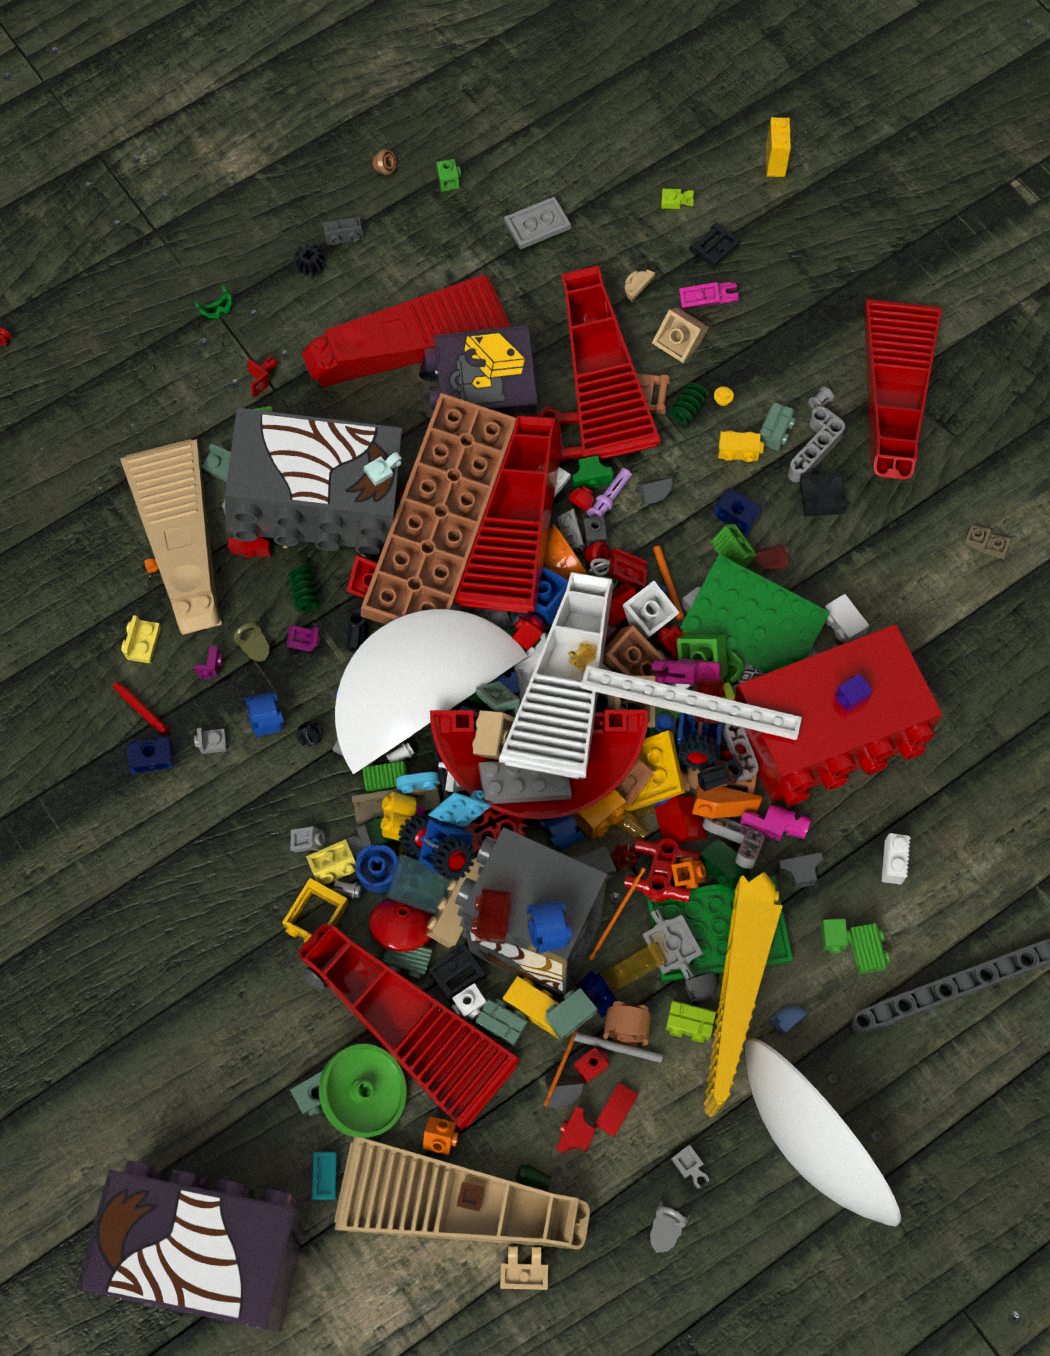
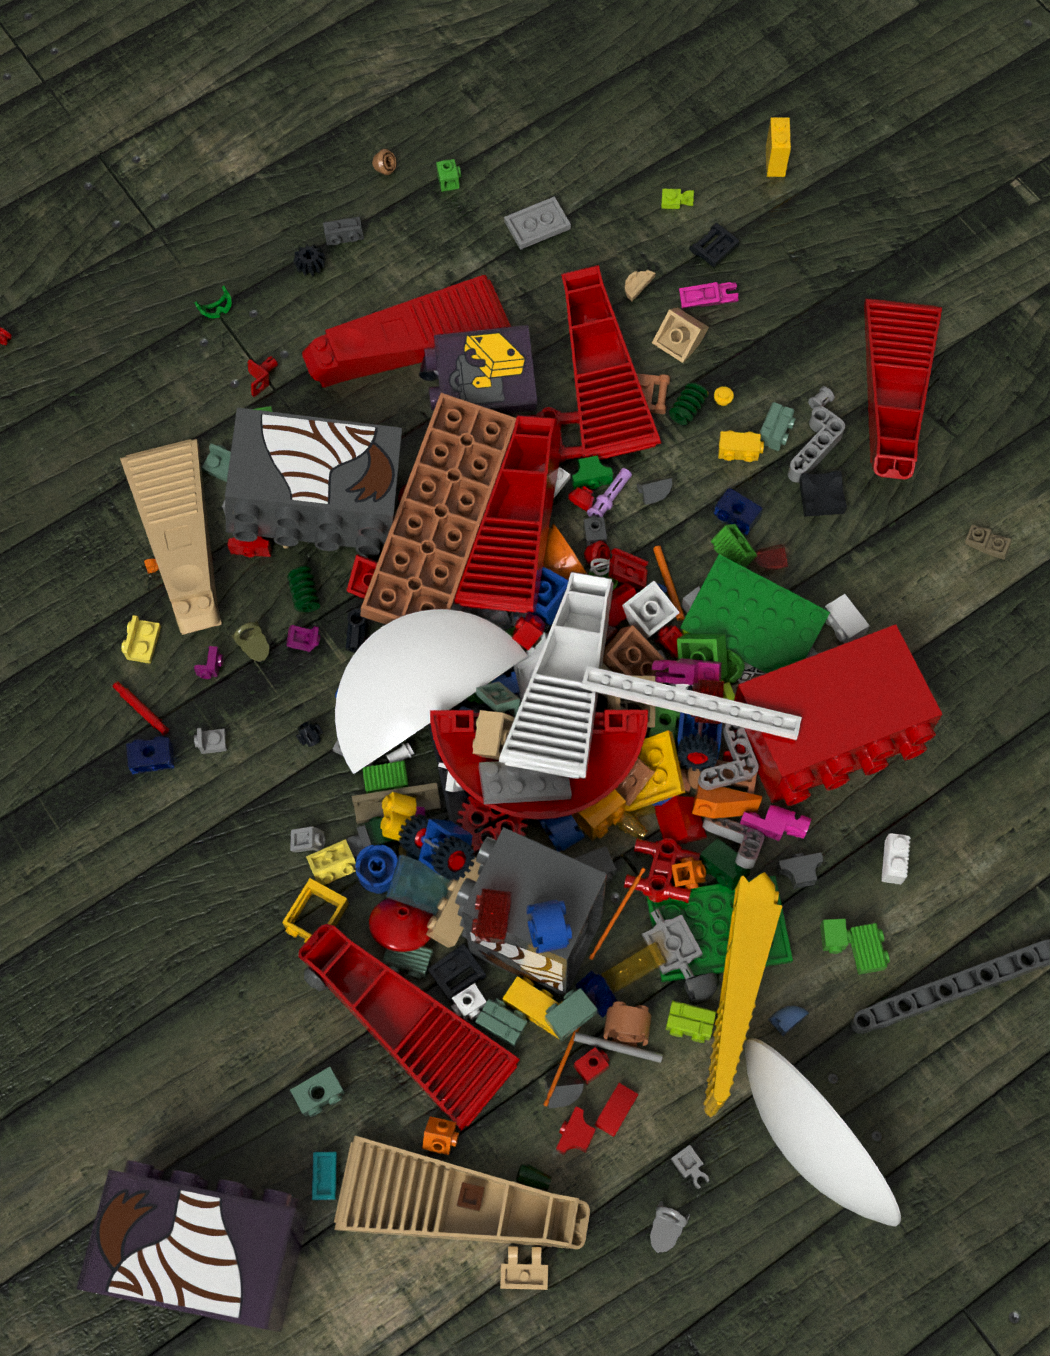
blue brick [245,691,284,738] -> none
bright green dish [319,1044,407,1138] -> none
light grey pin [333,880,362,899] -> none
light aqua plate [364,452,402,486] -> none
medium azure plate [396,772,440,793] -> none
medium azure hinge [429,790,491,828] -> none
light grey hinge [557,509,585,553] -> none
clear yellow brick [568,644,596,672] -> none
clear red gear [611,843,639,871] -> none
blue plate [654,714,675,733] -> none
black piece [697,760,743,792] -> none
dark purple brick [835,674,873,712] -> none

